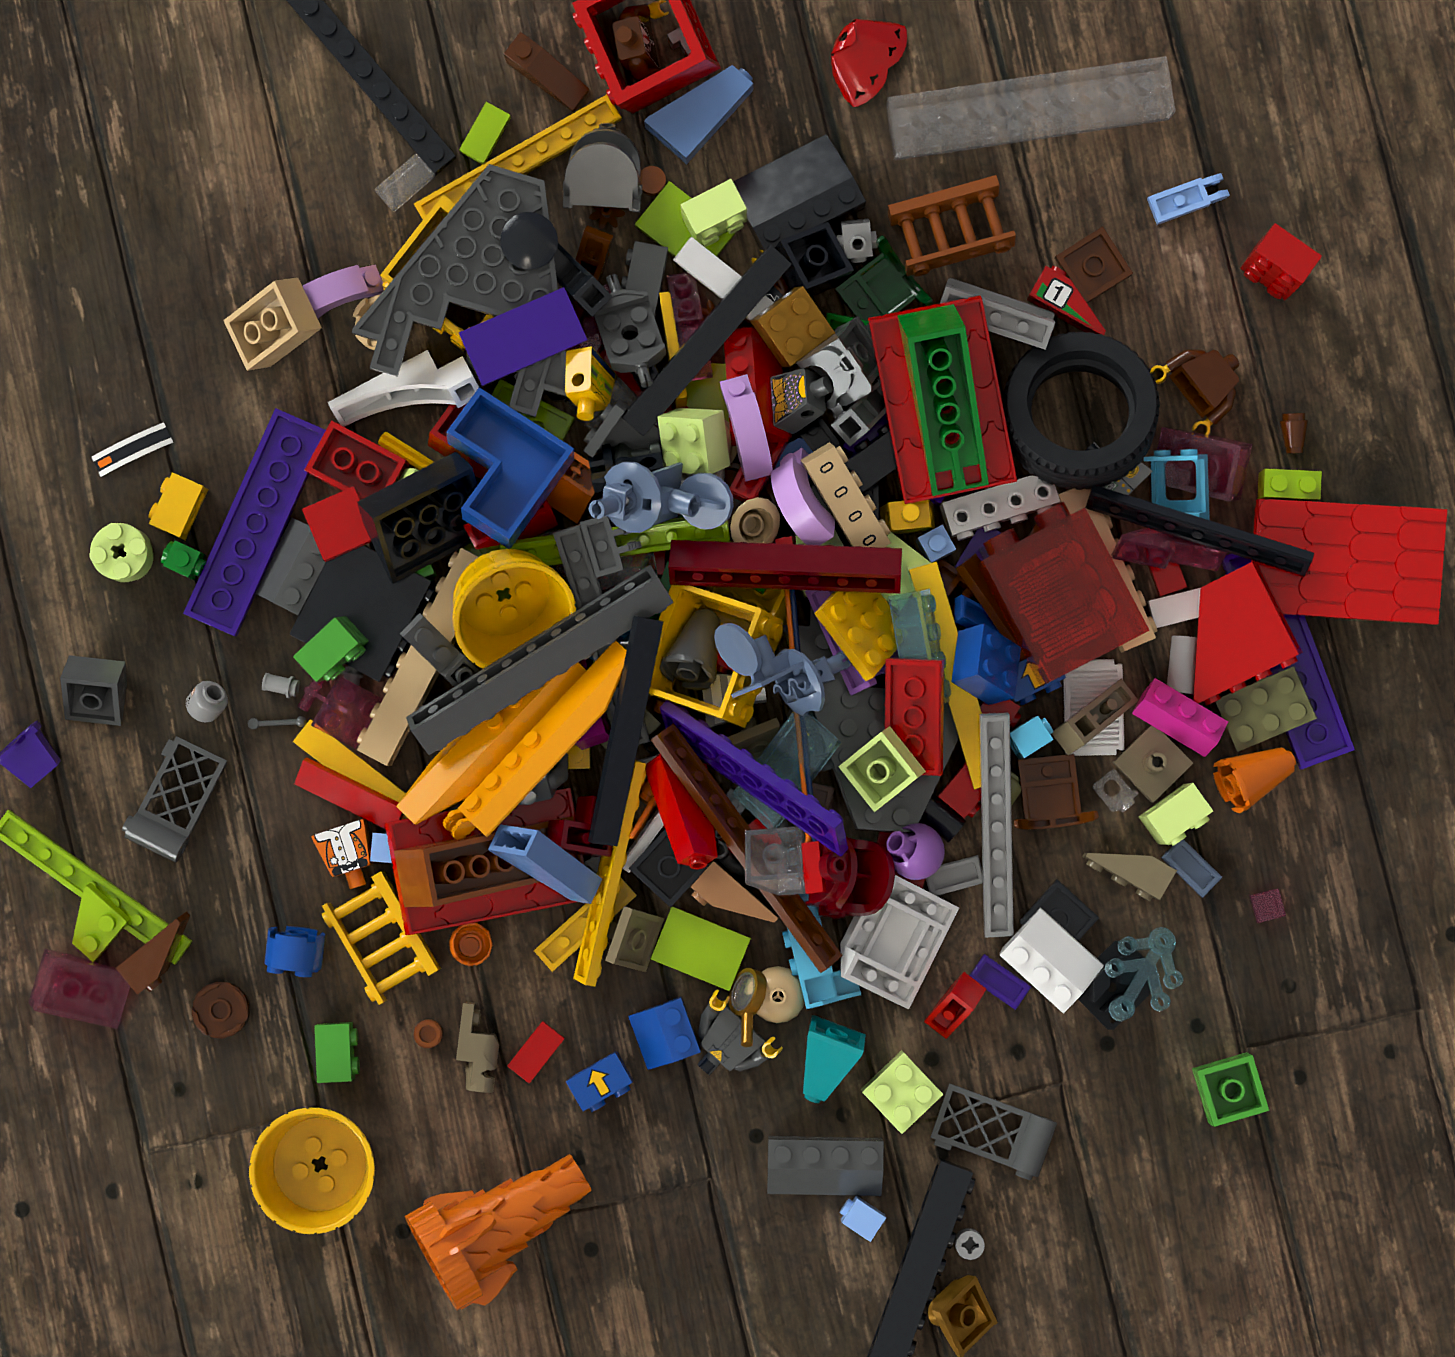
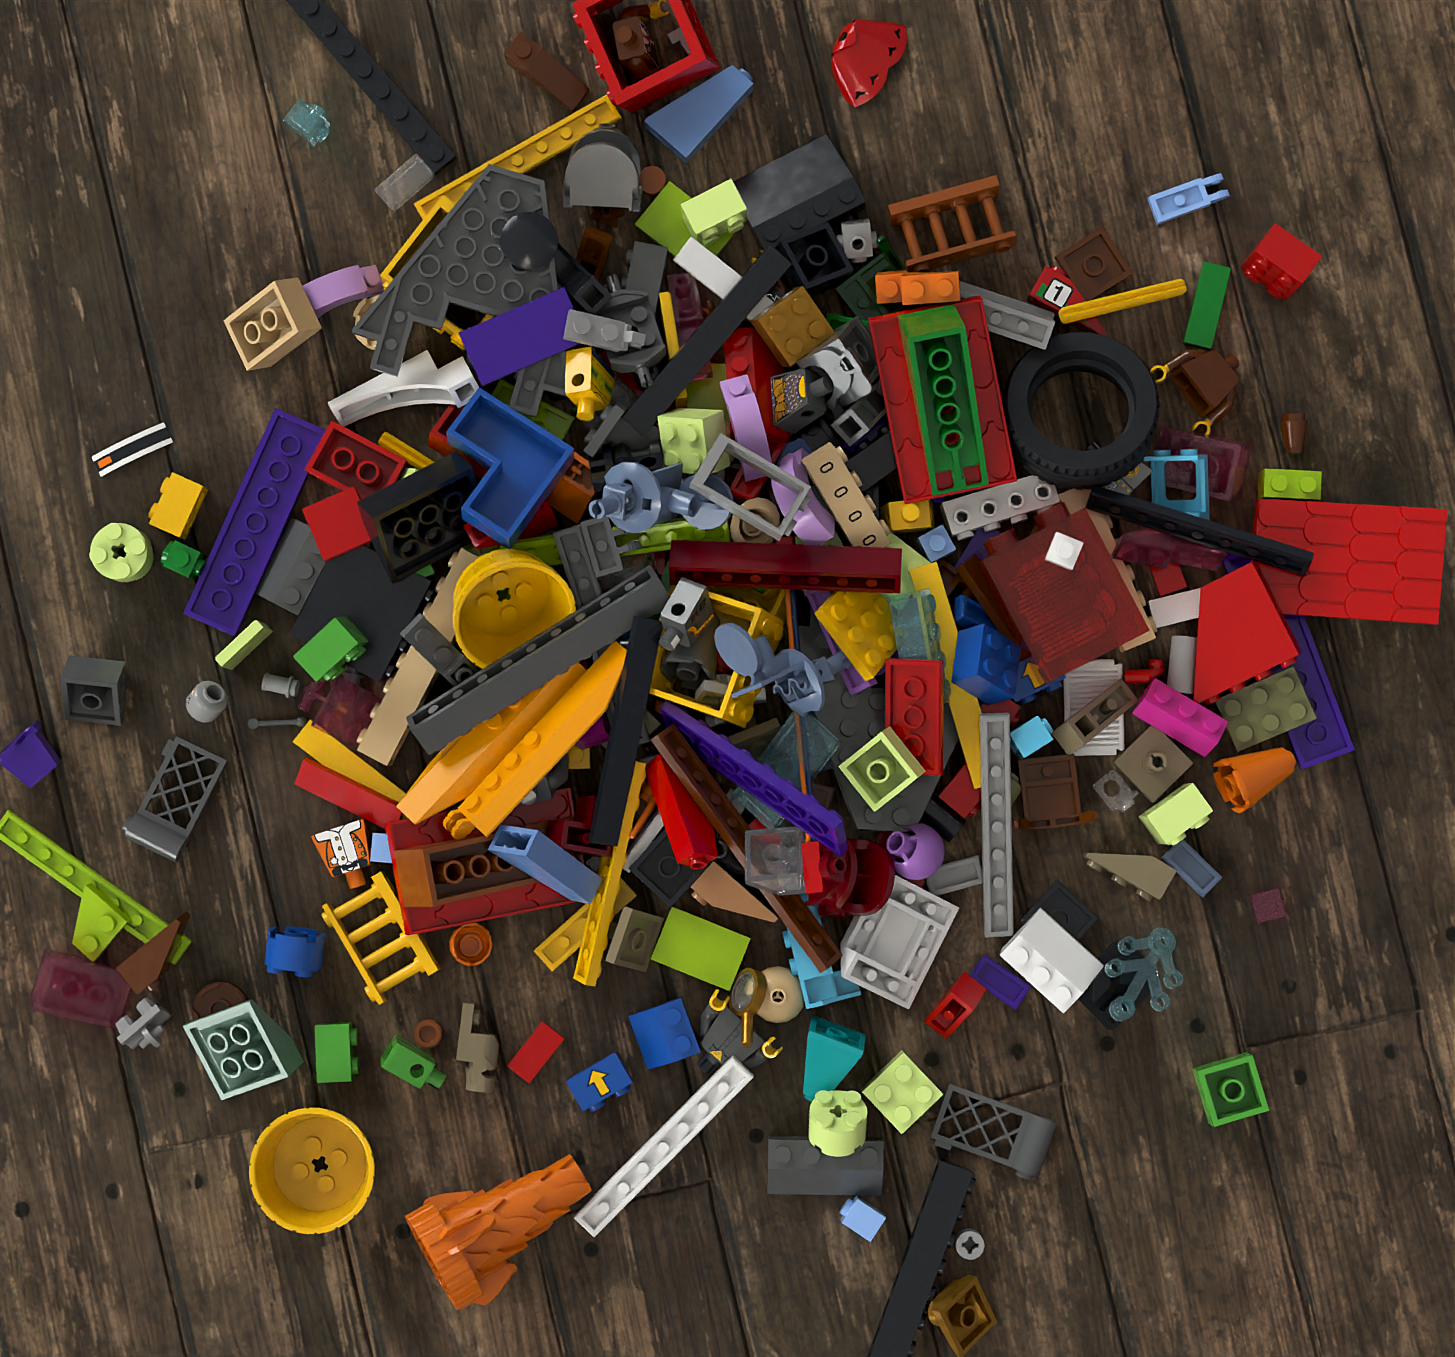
lime tile [459,102,511,165] -> none
clear brick [886,56,1175,161] -> none
none -> light grey hips [115,997,172,1050]
none -> sand green slope [183,999,304,1100]
none -> yellowish green tile [215,620,273,670]
none -> clear light blue brick [283,98,330,147]
none -> bright green torso [380,1034,446,1090]
none -> light grey hinge [563,309,646,352]
none -> white tile [574,1056,754,1237]
none -> dark grey torso [659,577,715,651]
none -> light grey window [689,433,812,541]
none -> light grey plate [694,679,728,708]
none -> yellowish green brick [808,1090,867,1157]
none -> orange arch [875,270,961,305]
none -> white plate [1044,532,1083,570]
none -> yellow axle [1058,279,1187,324]
none -> red arm [1125,659,1165,684]
none -> green tile [1183,261,1231,350]

